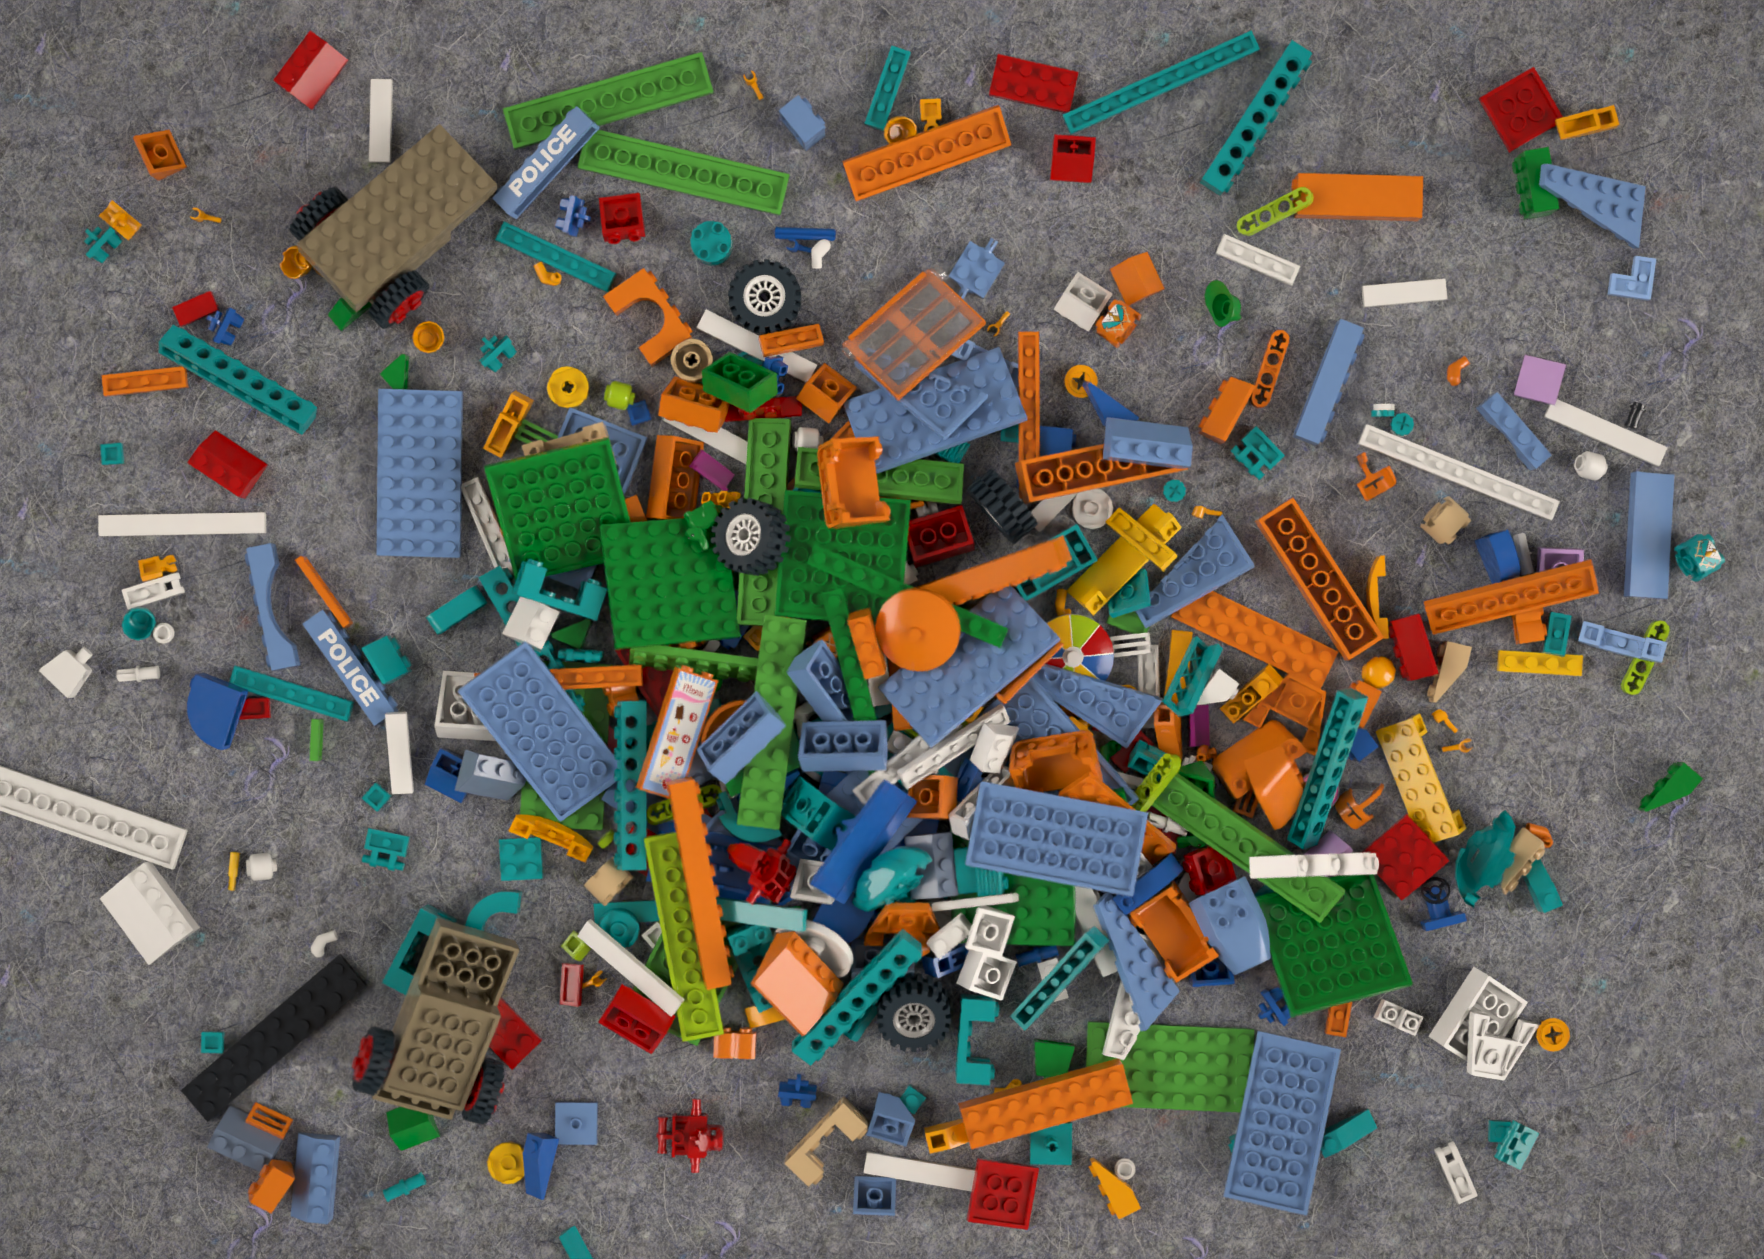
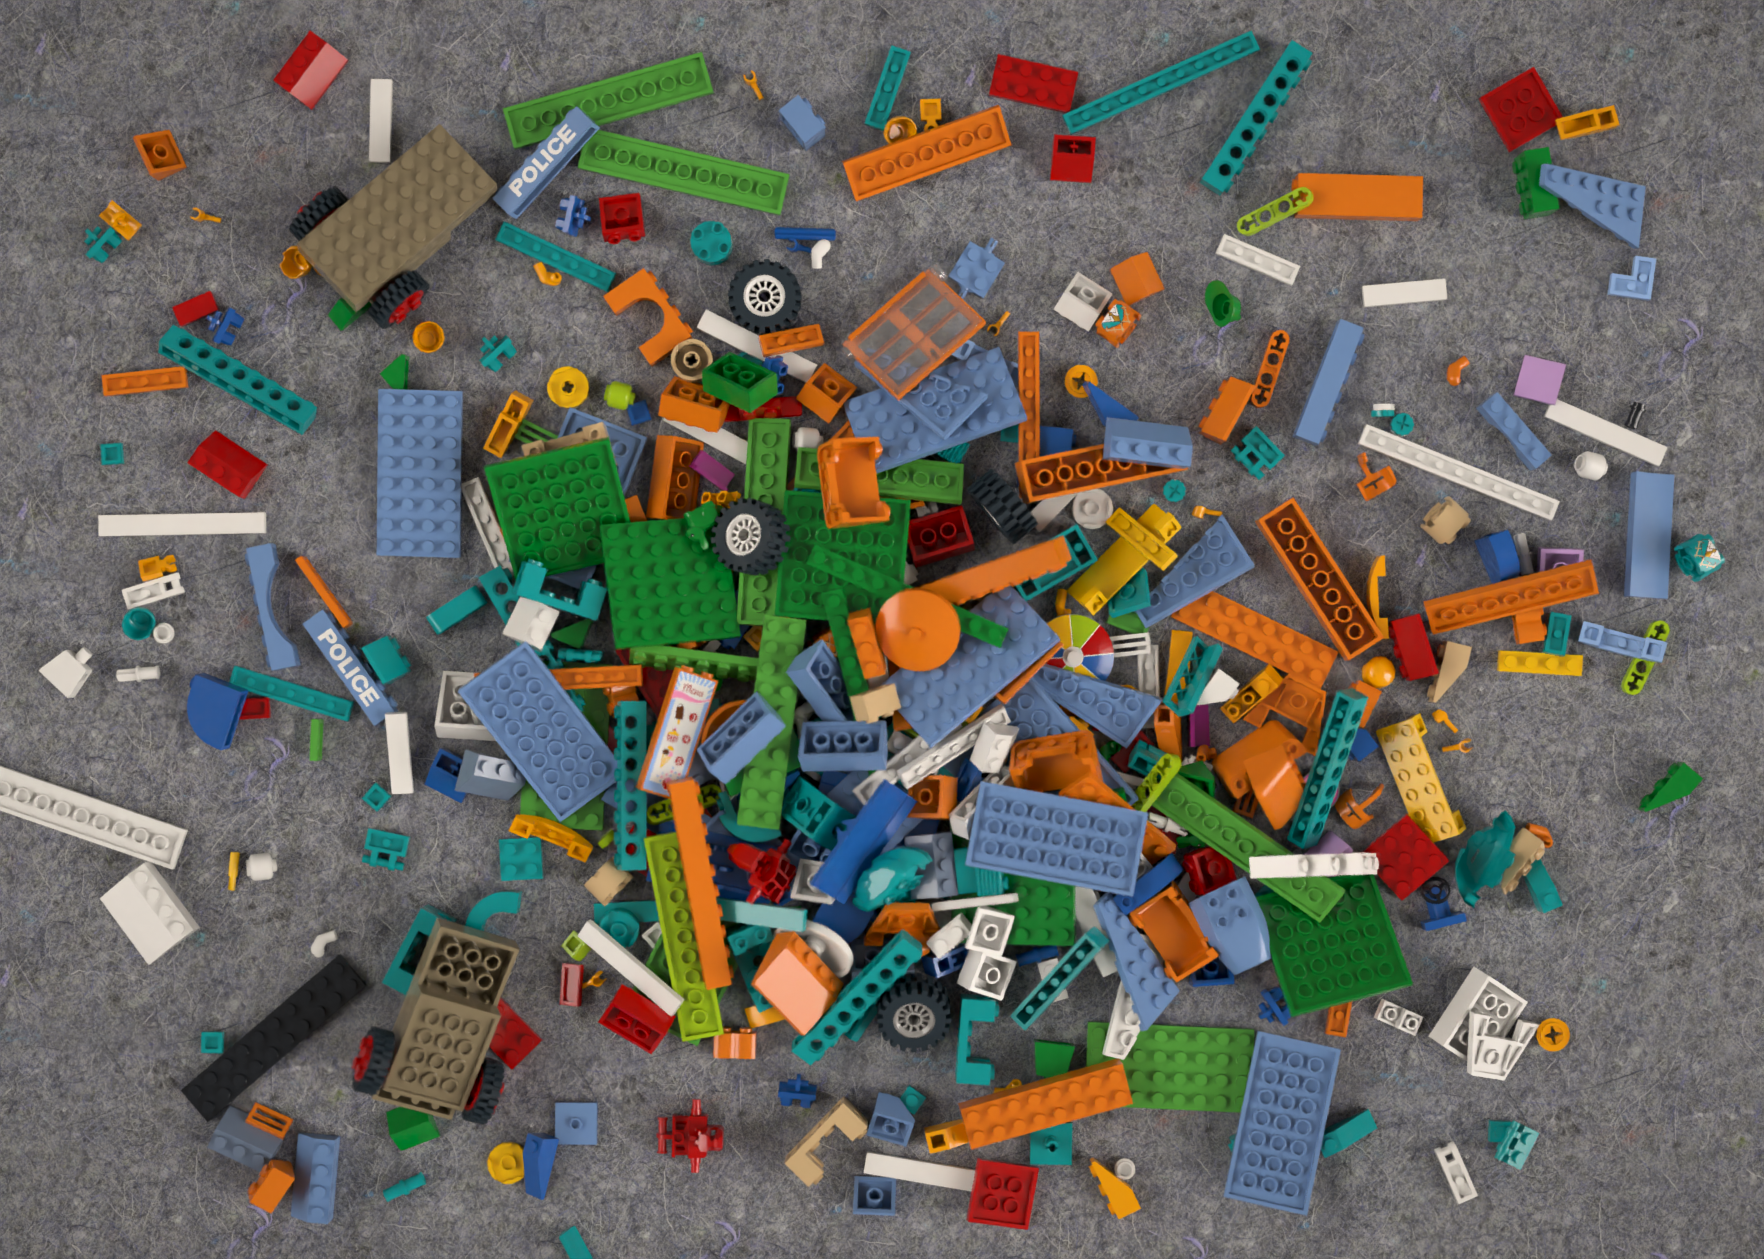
none -> tan brick [850,684,901,724]

